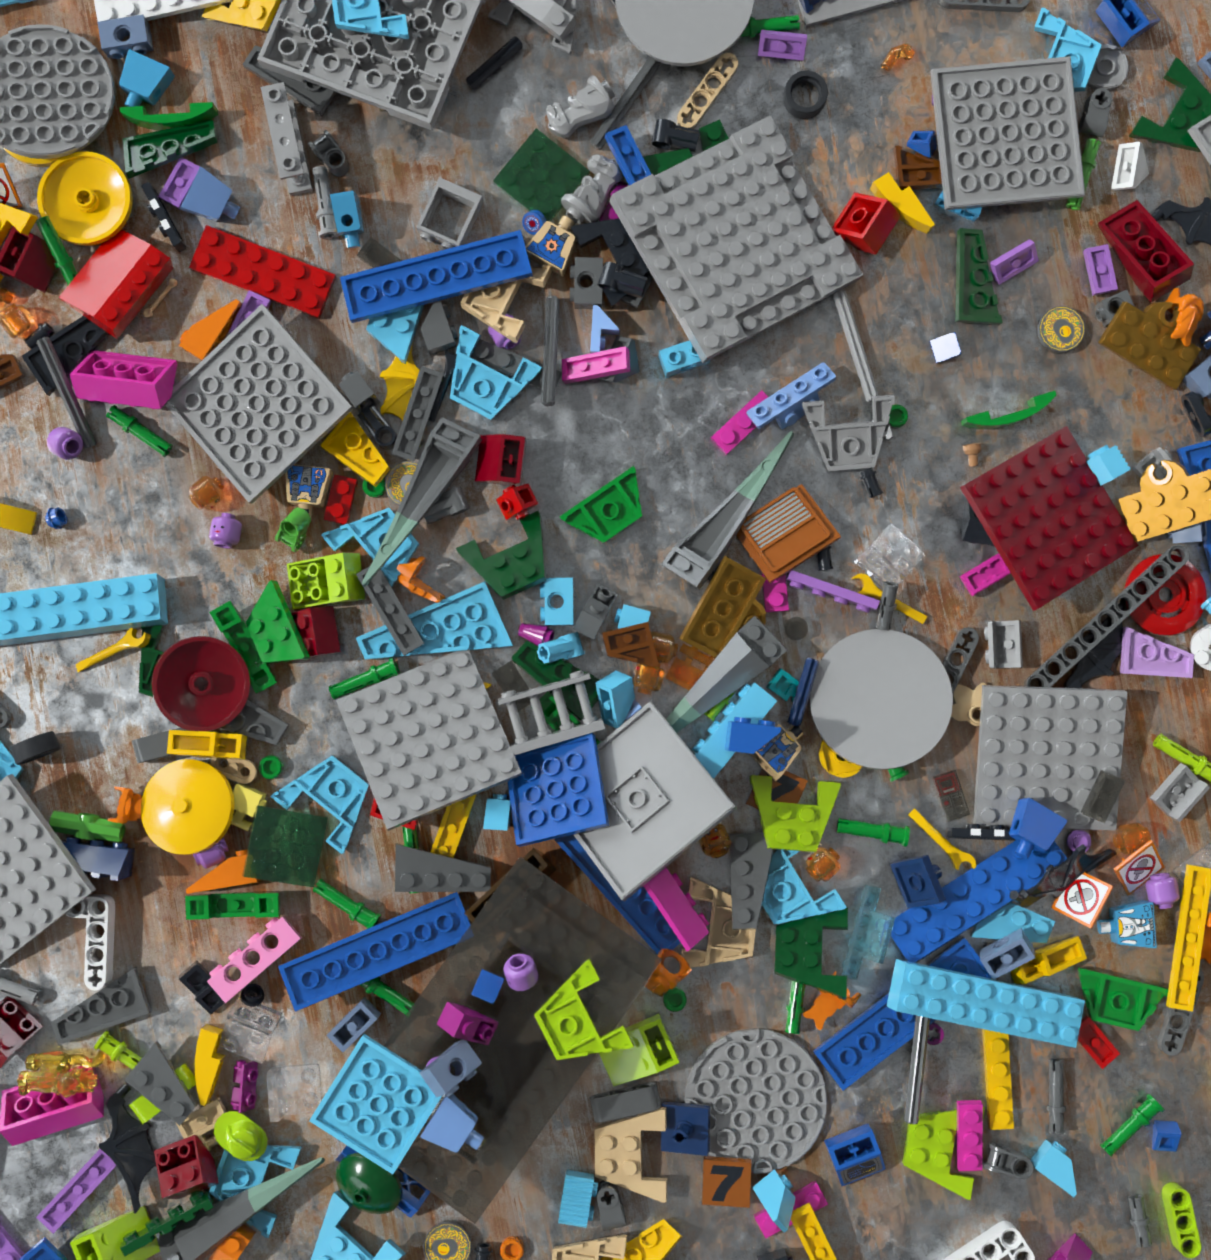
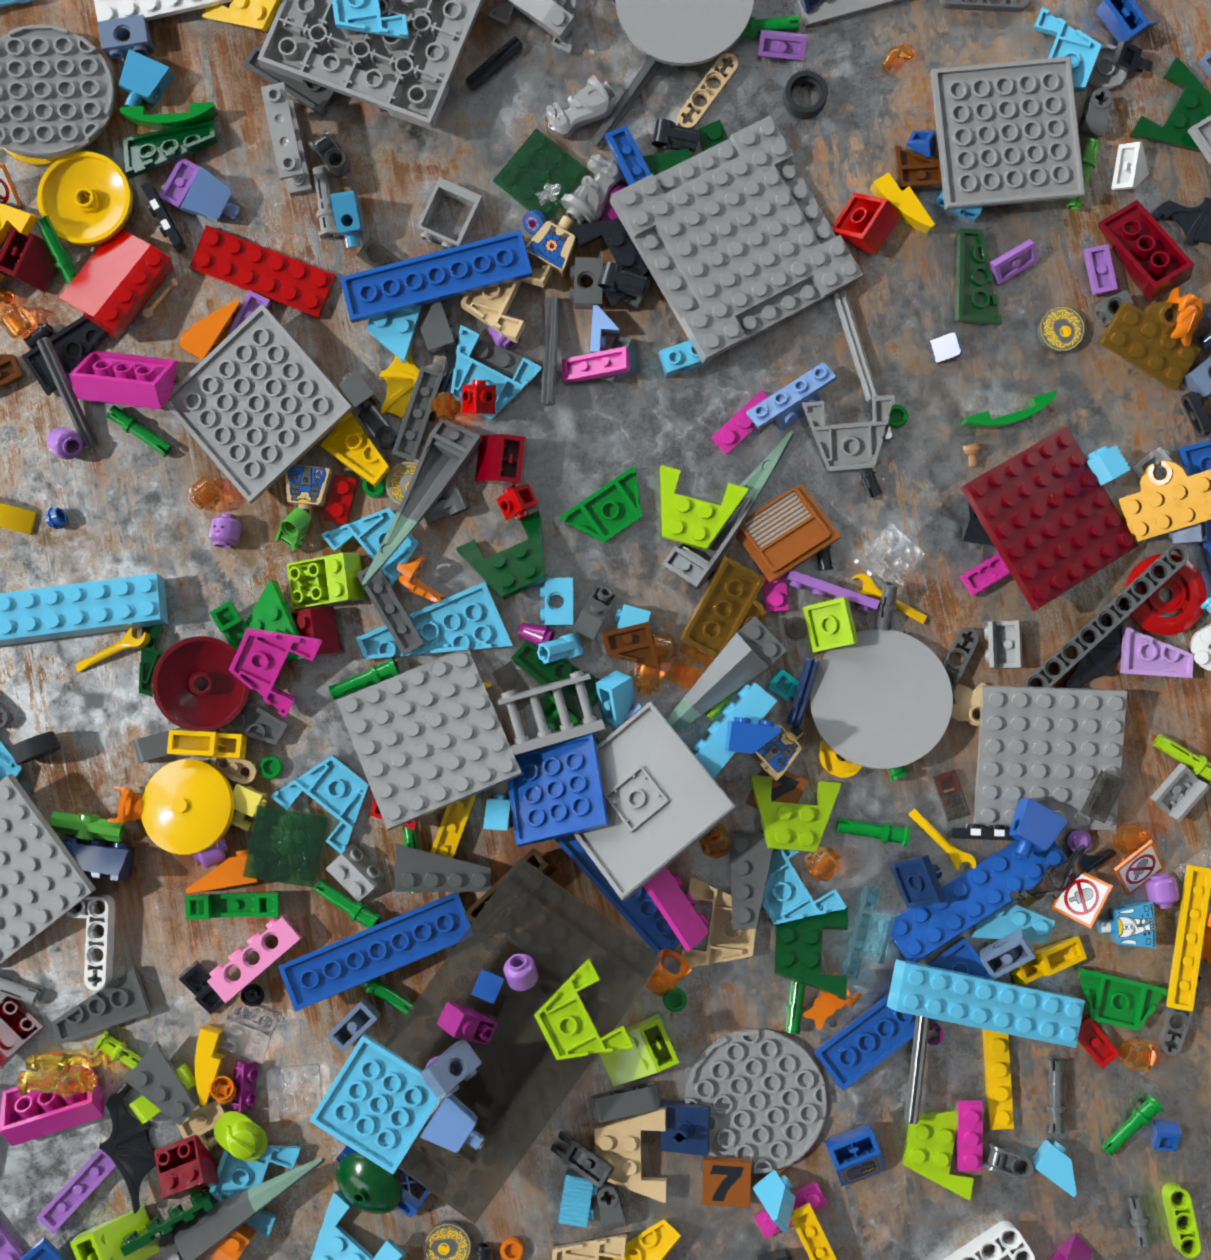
none -> orange wheel [210,1076,237,1104]
none -> dark pink wing [229,628,323,718]
none -> light grey bracket [326,843,384,902]
none -> clear orange gear [431,392,461,420]
none -> red brick [461,380,497,414]
none -> clear plant [535,182,562,206]
none -> black hinge [550,1131,615,1189]
none -> lime wing [660,465,749,550]
none -> lime plate [803,596,858,653]
none -> black plate [1111,41,1153,73]
none -> clear orange head [1119,1038,1157,1072]

